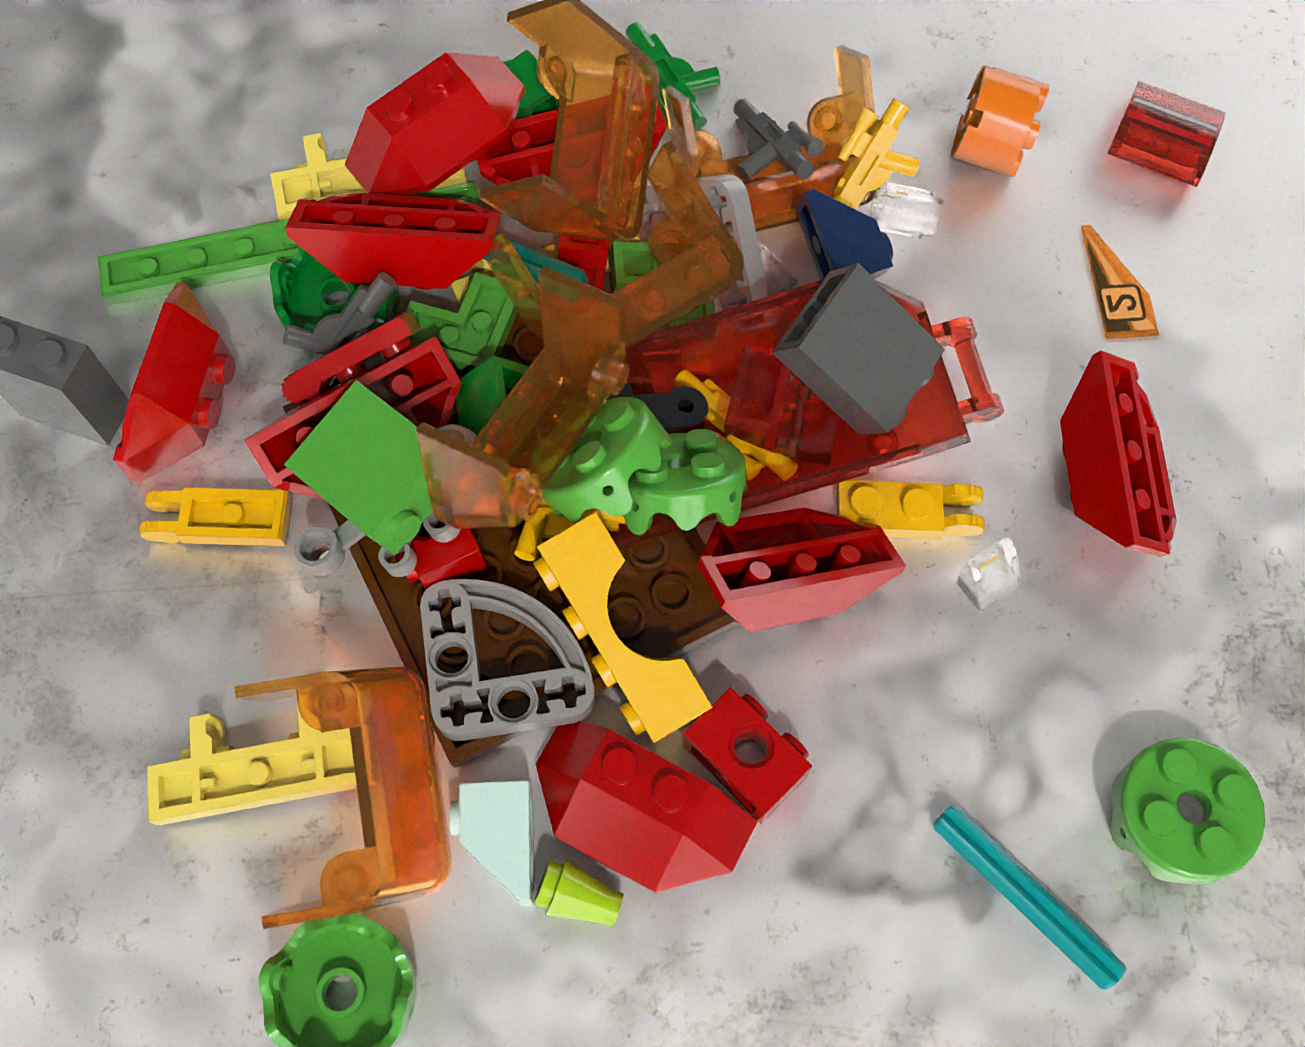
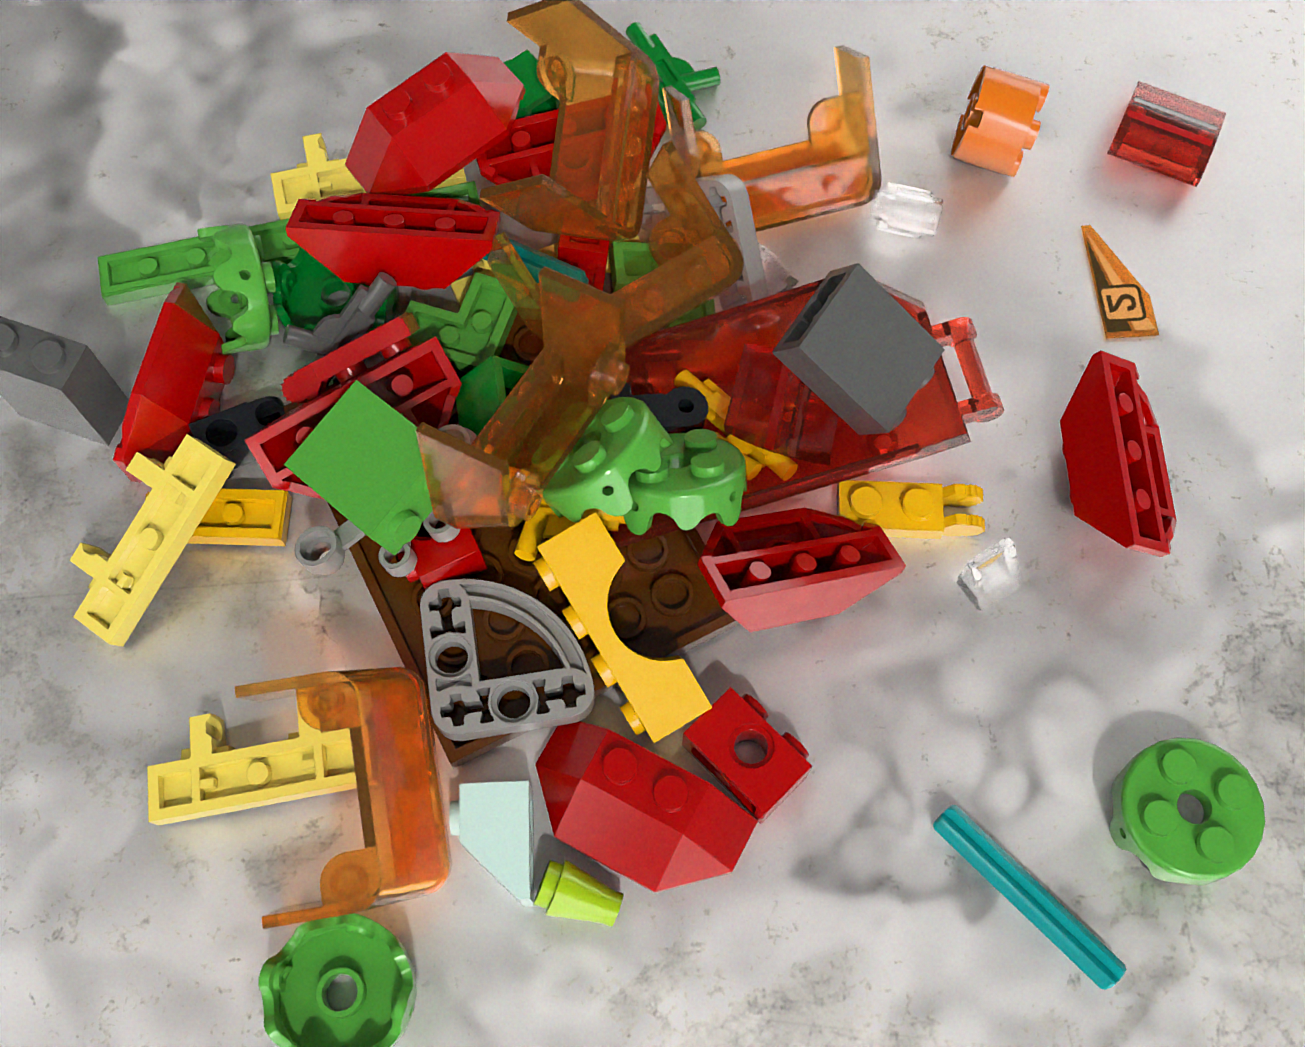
dark grey piece [734,99,825,182] -> none
dark blue slope [794,189,893,282] -> none
yellow piece [833,98,919,210] -> none
none -> light yellow hinge [69,434,236,647]
none -> black leg [188,396,286,479]
none -> bright green plate [197,223,279,355]

